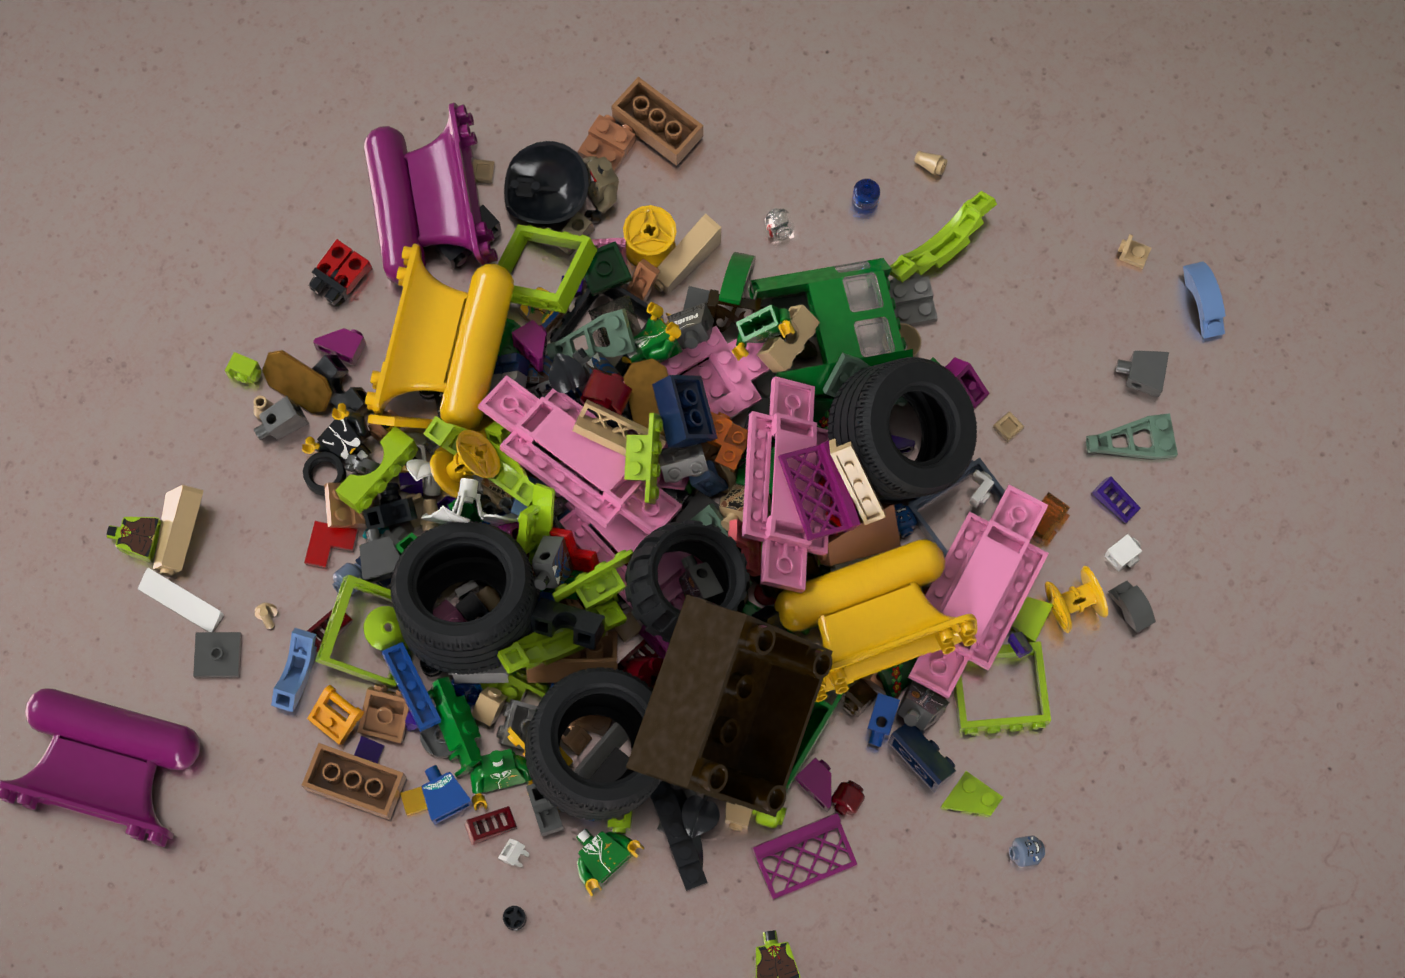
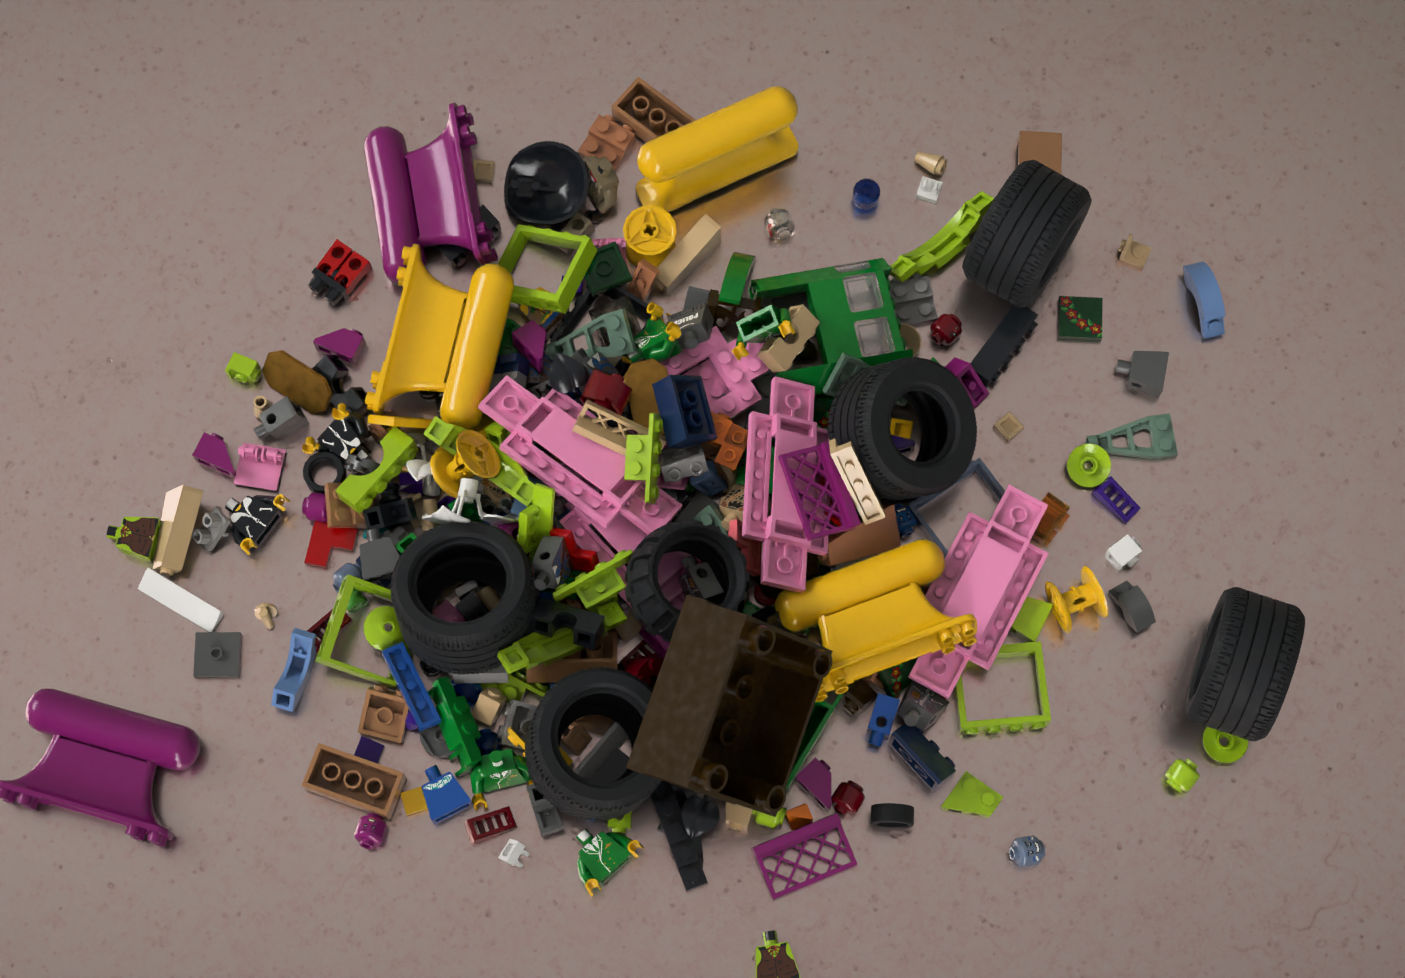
light orange plate [307,685,364,745] -> none
black wheel [503,906,527,931] -> none
white bracket [969,469,994,508] -> none
slope [1008,632,1033,658] -> none
none -> magenta slope [192,432,236,478]
none -> light grey hips [192,506,231,551]
none -> black torso [225,494,290,555]
none -> bright pink hinge [234,443,286,491]
none -> magenta head [302,493,327,523]
none -> bright green wheel [347,588,368,613]
none -> magenta head [354,813,387,849]
none -> head [475,729,502,762]
none -> yellow piece [635,86,799,212]
none -> orange slope [785,803,813,830]
none -> black tyre [870,803,914,828]
none -> yellow tile [890,418,913,439]
none -> white tile [916,176,943,204]
none -> dark red head [930,314,962,346]
none -> black tyre [962,160,1092,308]
none -> black brick [970,305,1038,388]
none -> medium nougat panel [1017,131,1062,174]
none -> dark green tile [1058,296,1103,341]
none -> lime dish [1067,443,1111,487]
none -> lime head [1165,758,1200,793]
none -> black tyre [1185,587,1305,741]
none -> lime dish [1203,727,1248,763]

